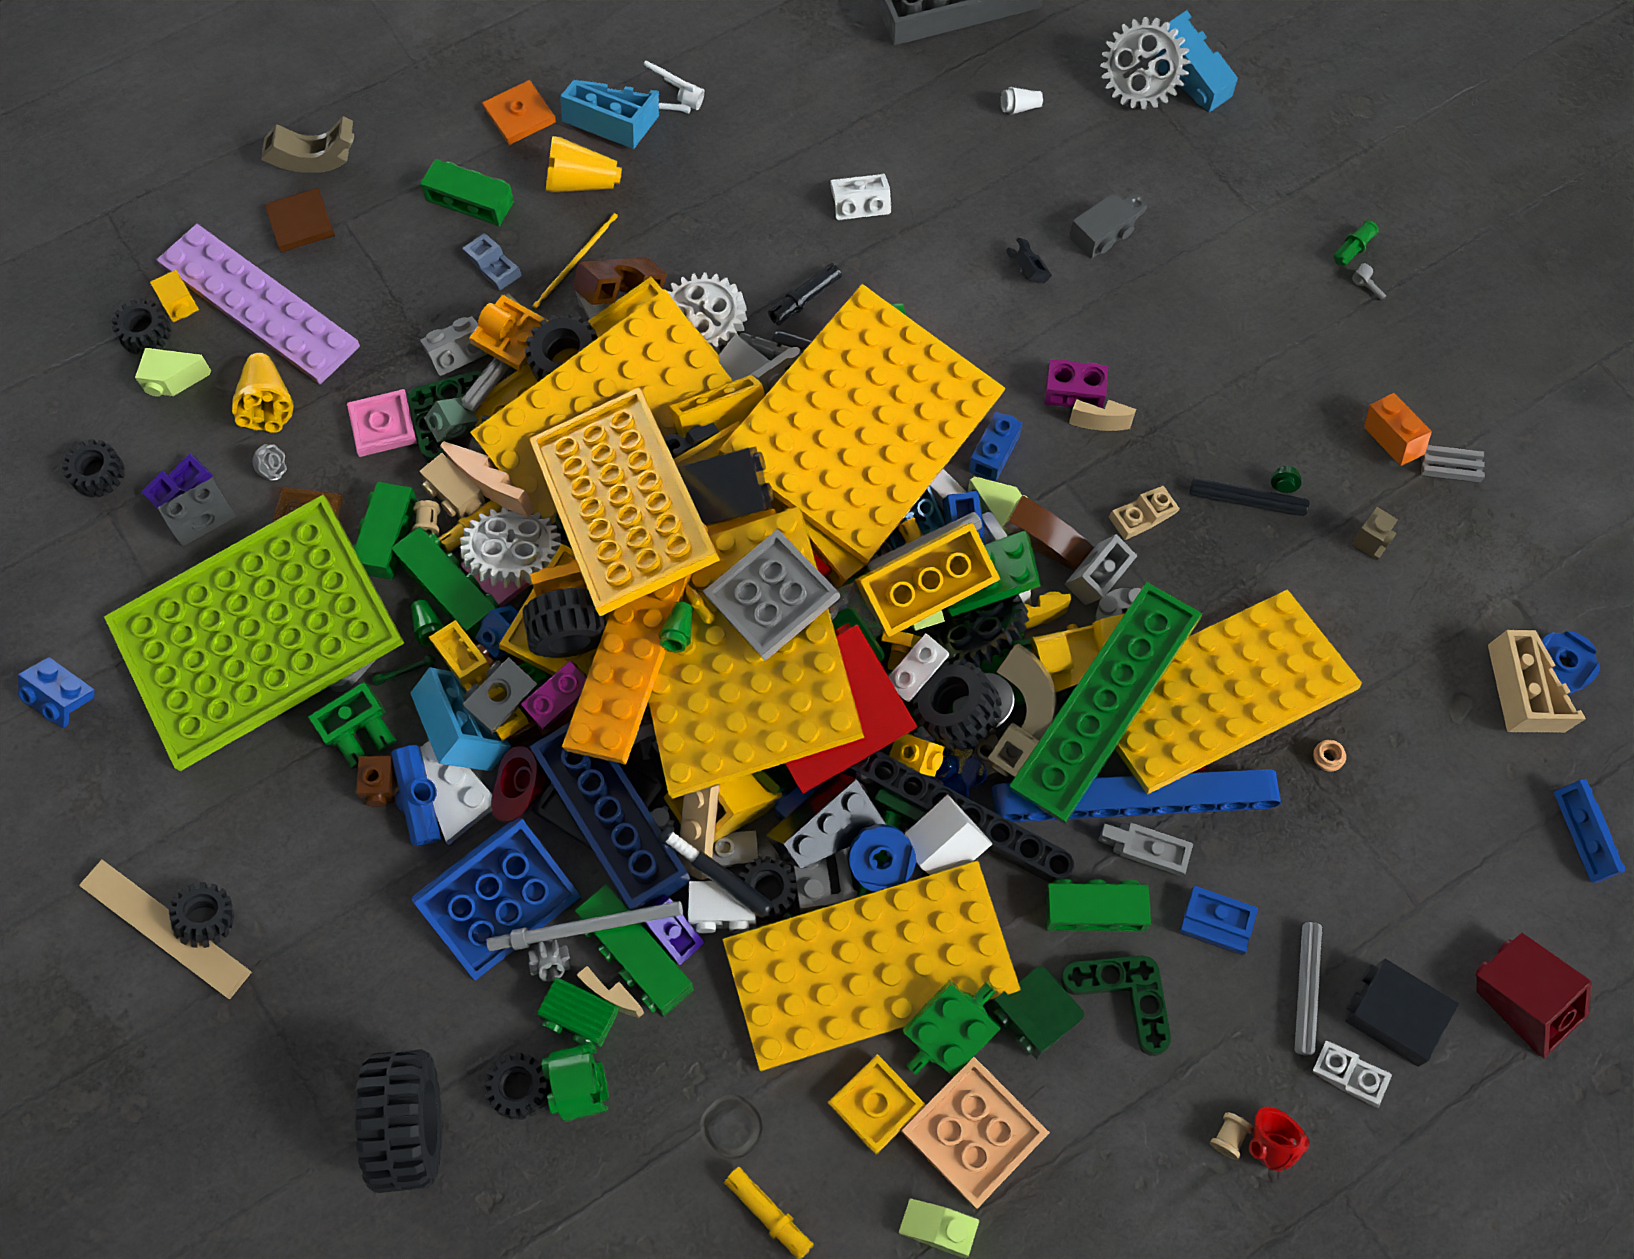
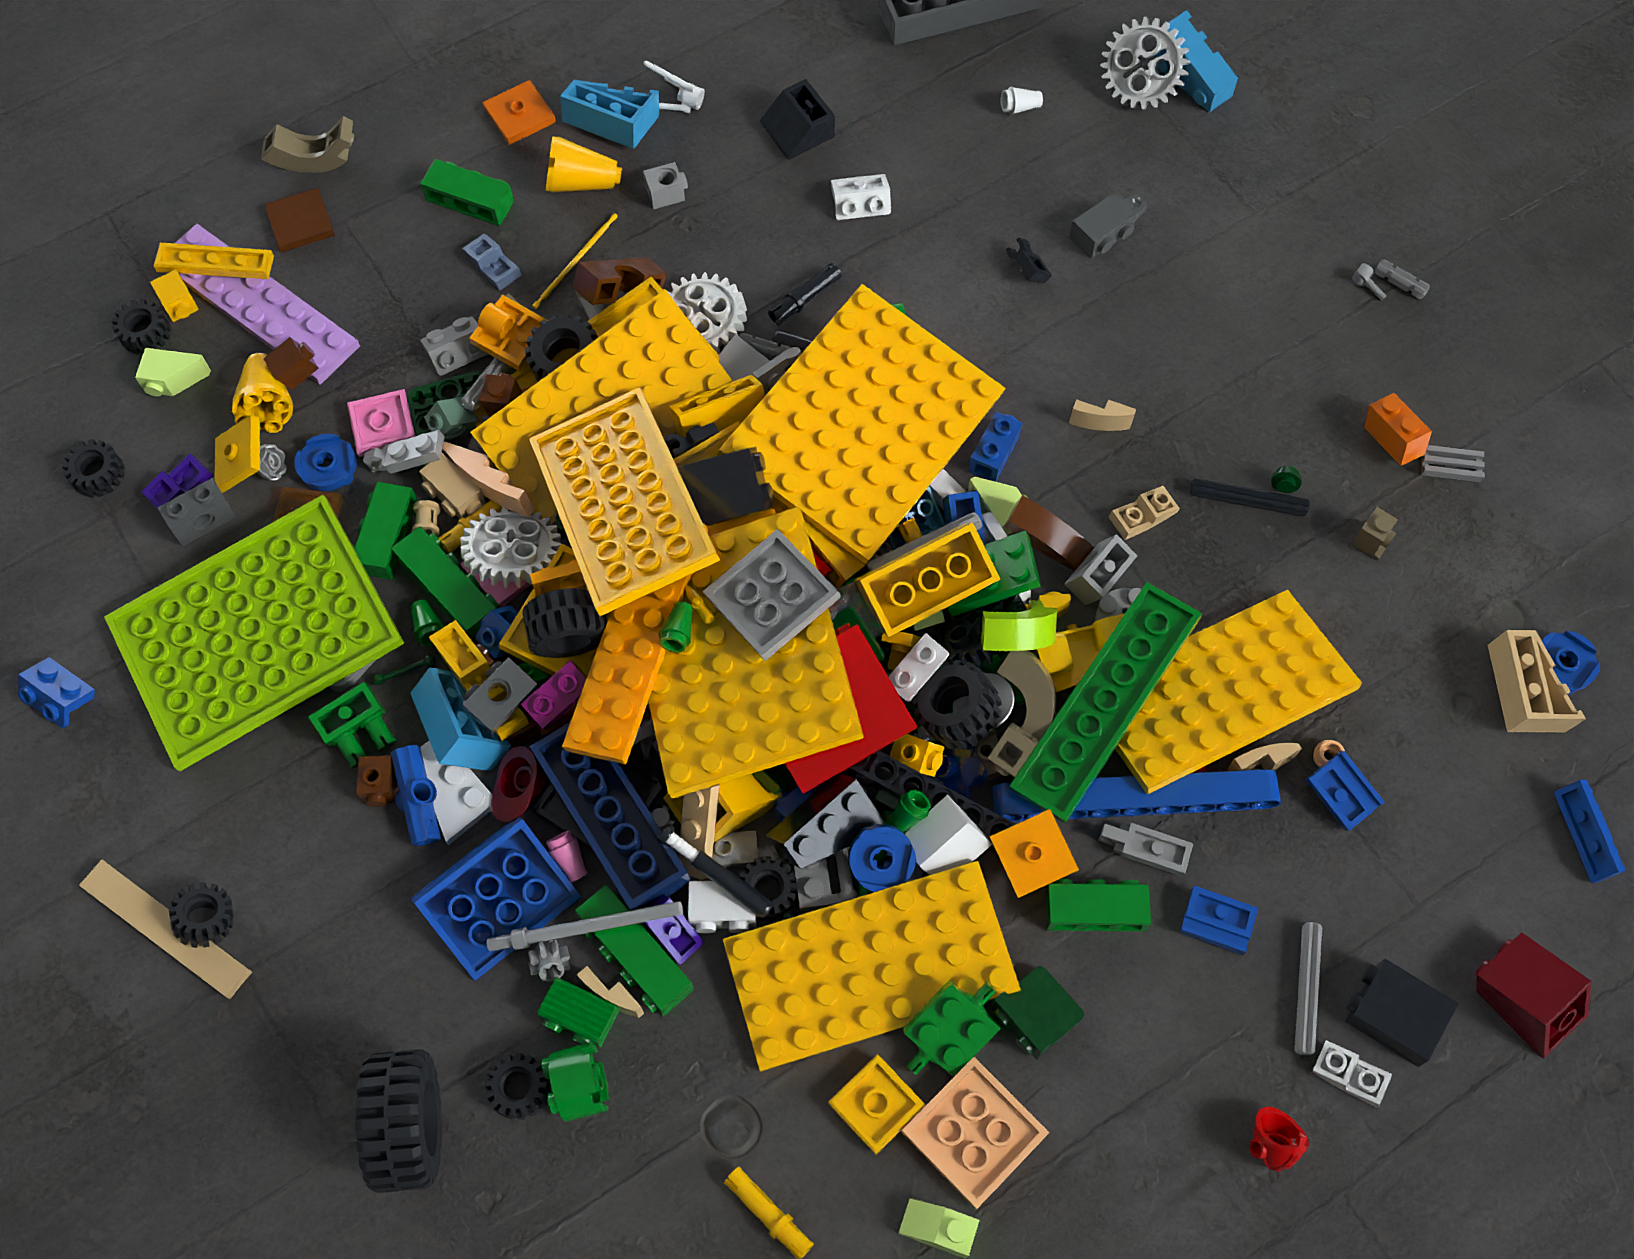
magenta brick [1044,359,1108,408] -> none
dark green beam [1061,956,1171,1056] -> none
tan bush [1209,1112,1254,1160] -> none
green axle [1333,220,1379,266] -> none
none -> yellow tile [154,243,274,279]
none -> yellow plate [215,415,260,493]
none -> reddish brown brick [263,337,319,390]
none -> blue plate [294,434,357,491]
none -> light grey hinge [363,430,445,474]
none -> reddish brown brick [479,373,523,417]
none -> bright pink cone [546,830,588,882]
none -> light grey brick [643,162,688,209]
none -> black slope [760,79,835,160]
none -> green cone [886,790,930,833]
none -> lime arch [981,600,1057,651]
none -> light orange plate [990,809,1079,898]
none -> tan slope [1228,743,1302,771]
none -> blue plate [1305,751,1385,831]
none -> light grey axle [1375,259,1430,299]

